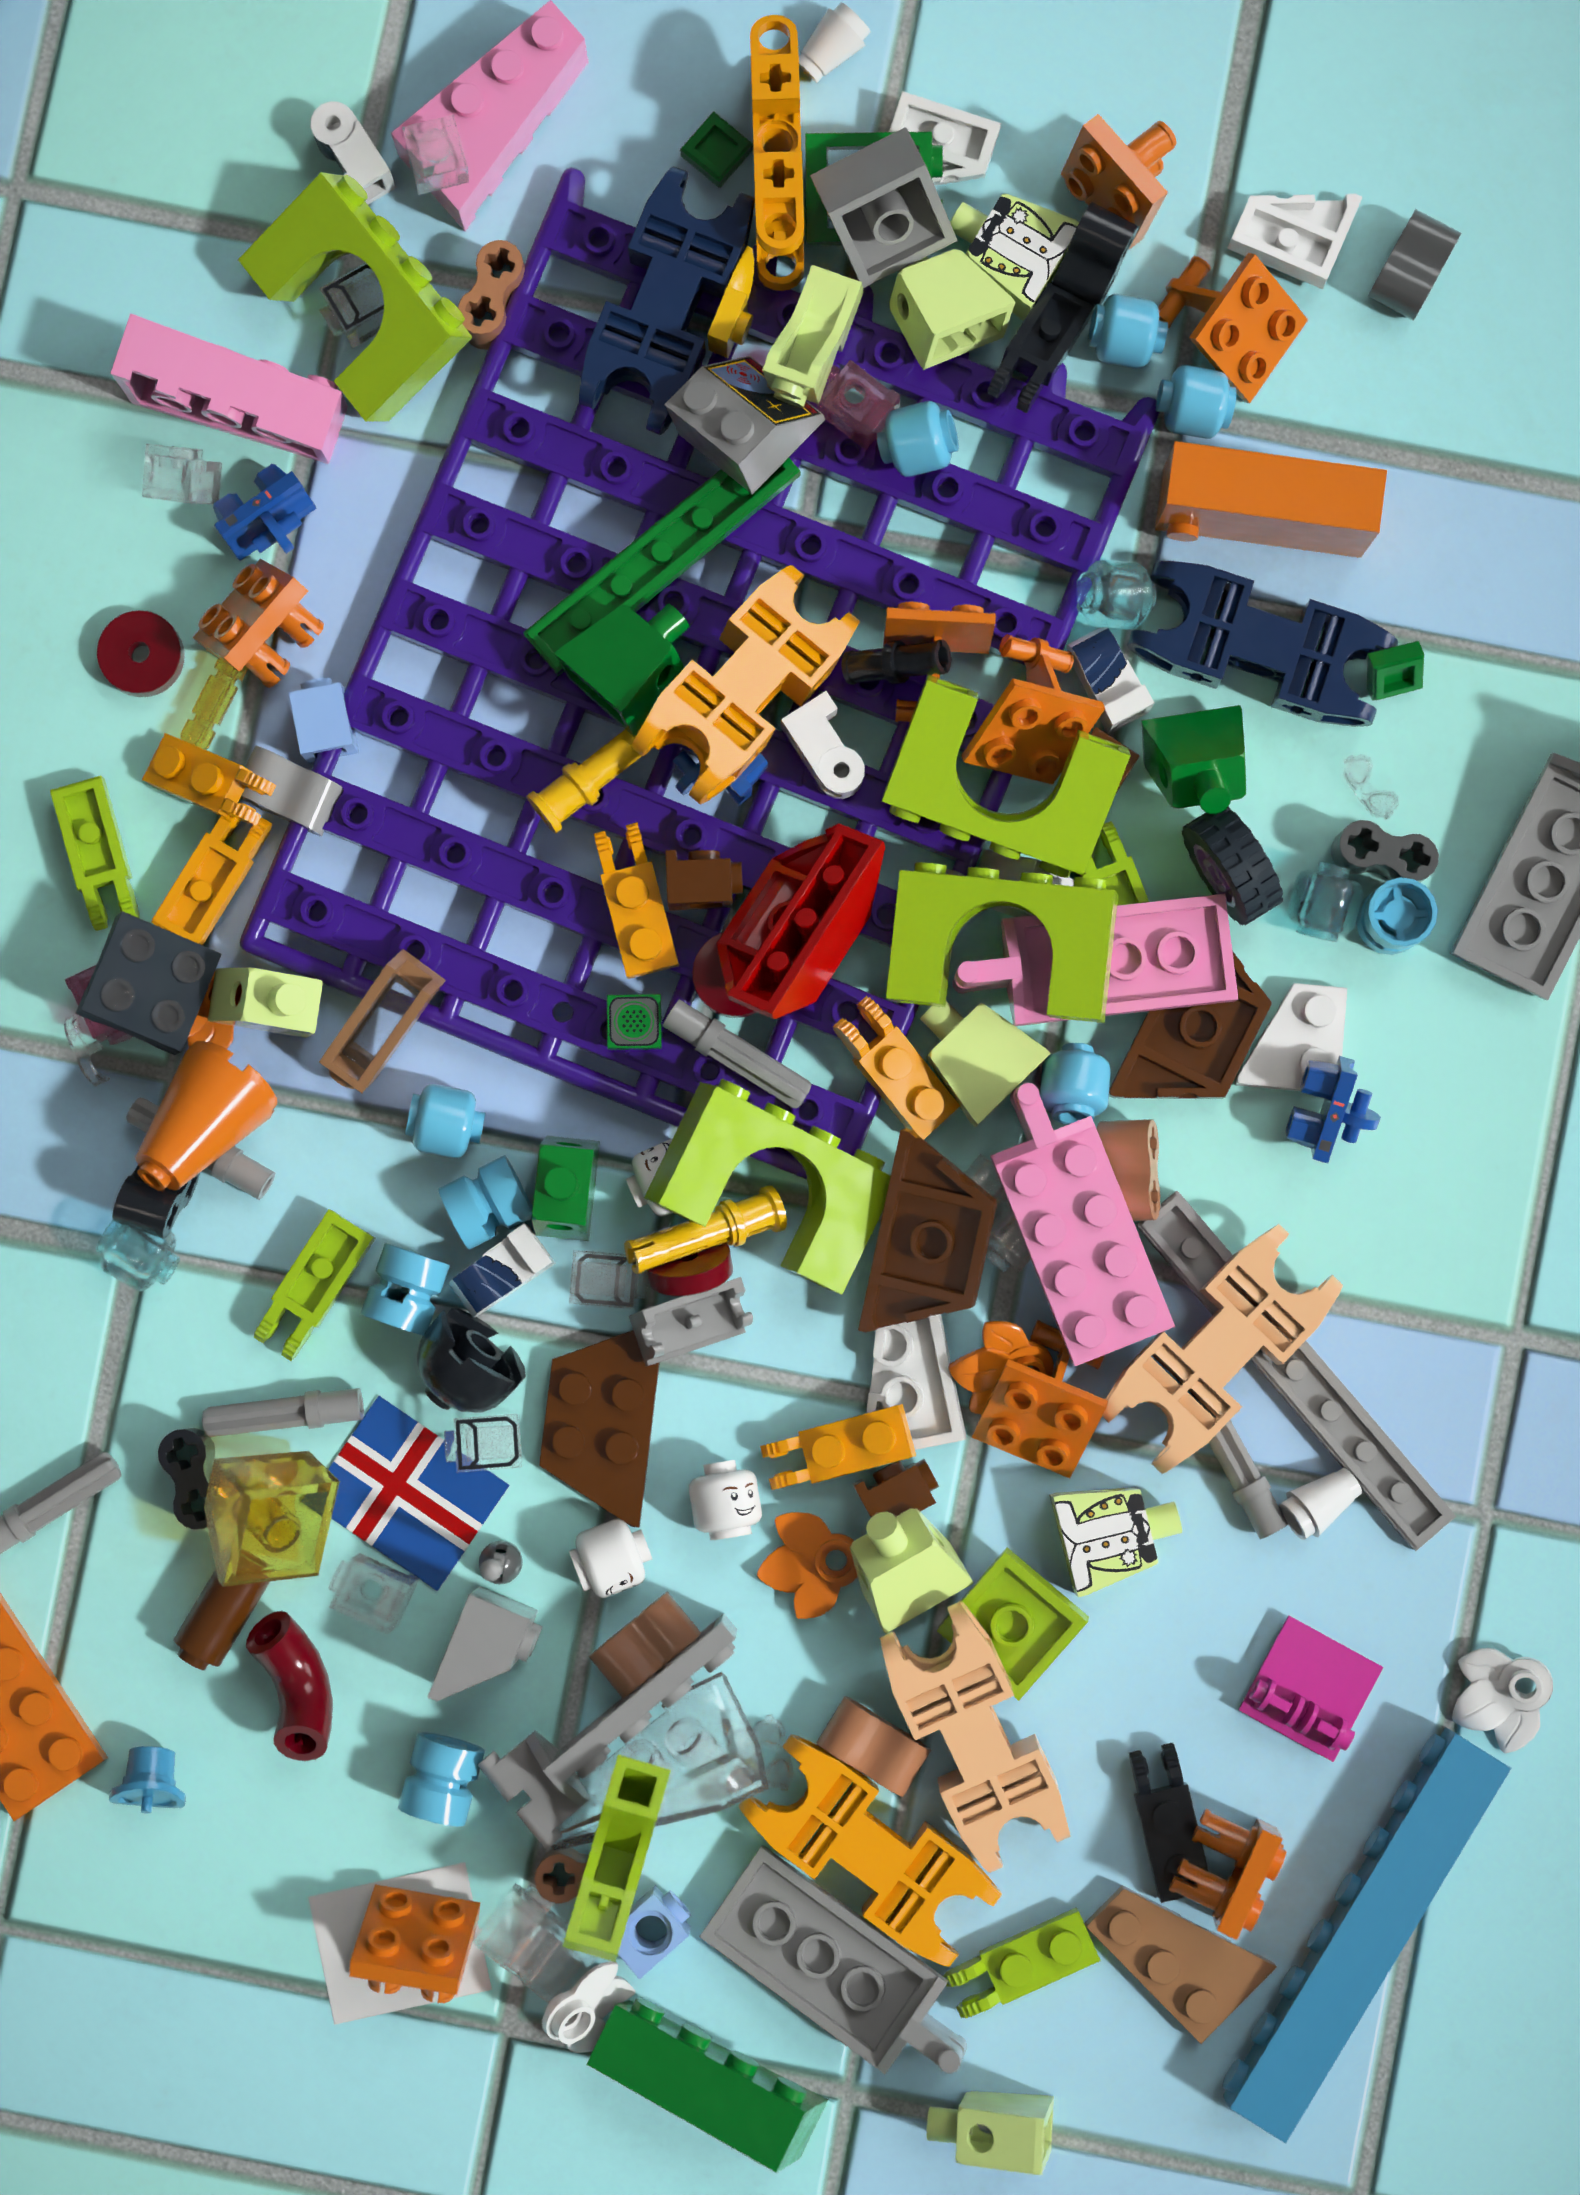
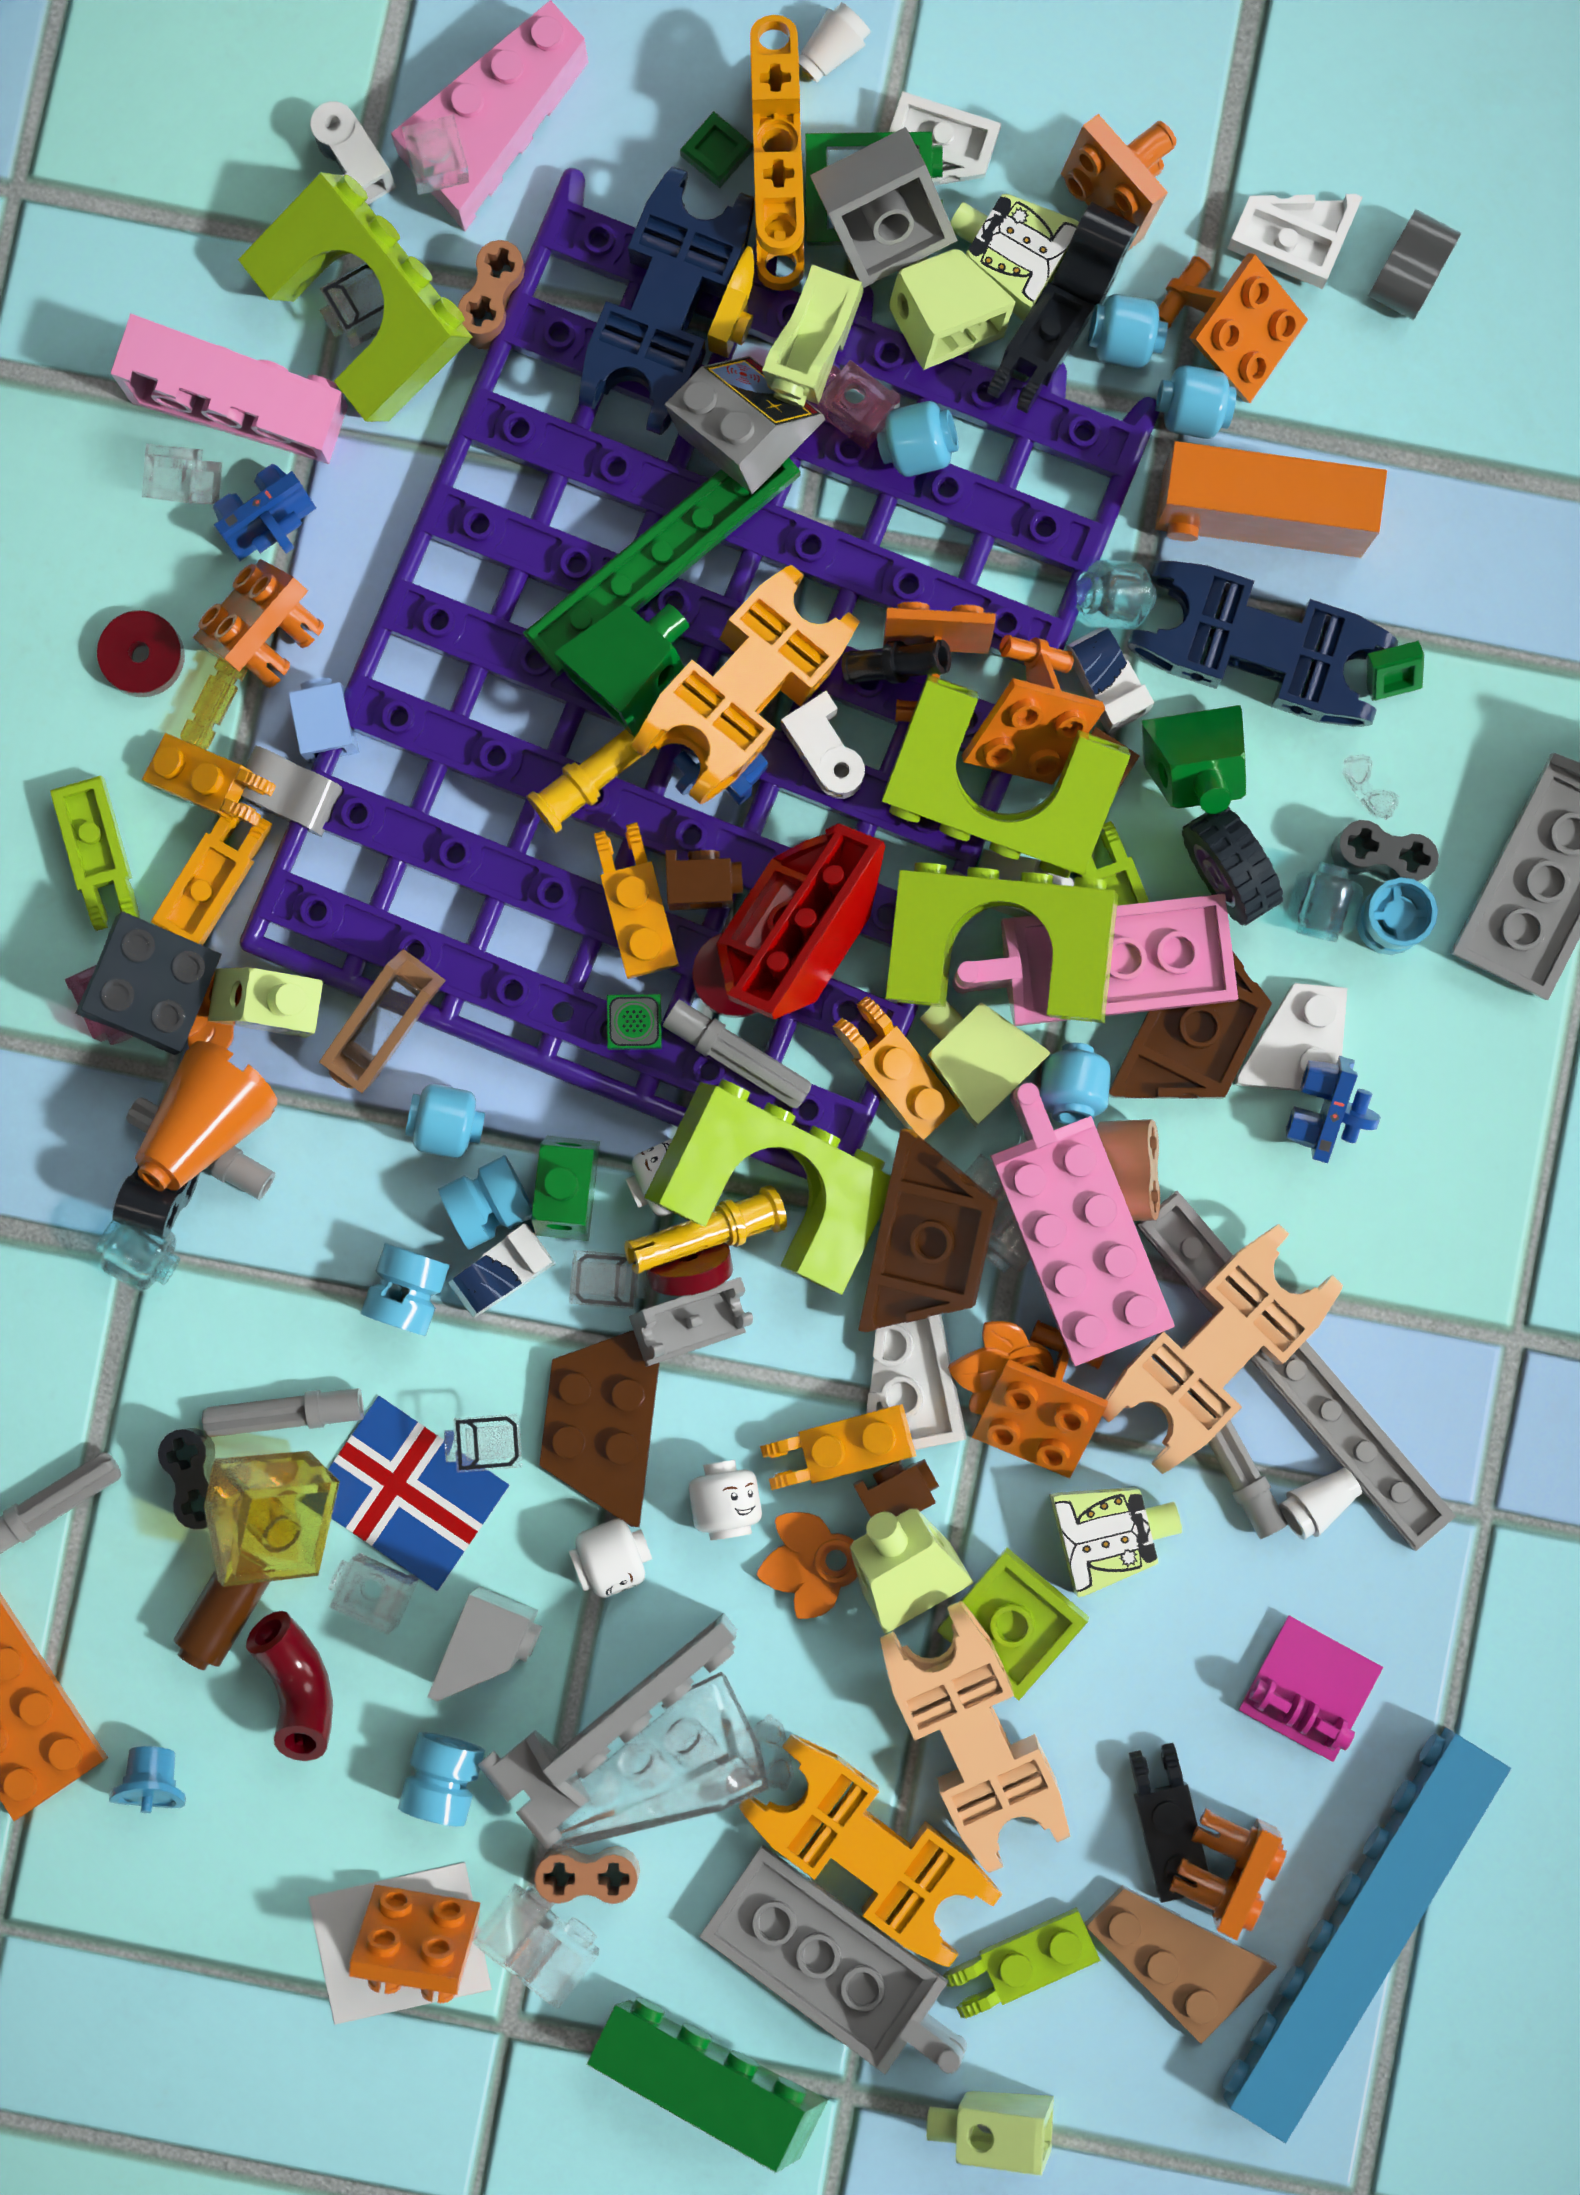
clear piece [64,1014,110,1087] -> none
lime hinge [254,1209,376,1361] -> none
black cylinder [417,1308,526,1413] -> none
dark grey hinge [479,1540,523,1584] -> none
white plate [542,1961,635,2053] -> none
lime arch [562,1754,671,1962] -> none
nougat axle [589,1591,701,1699] -> none
light blue brick [618,1885,691,1979] -> none
nougat axle [817,1696,931,1797] -> none
white plate [1452,1648,1553,1753] -> none

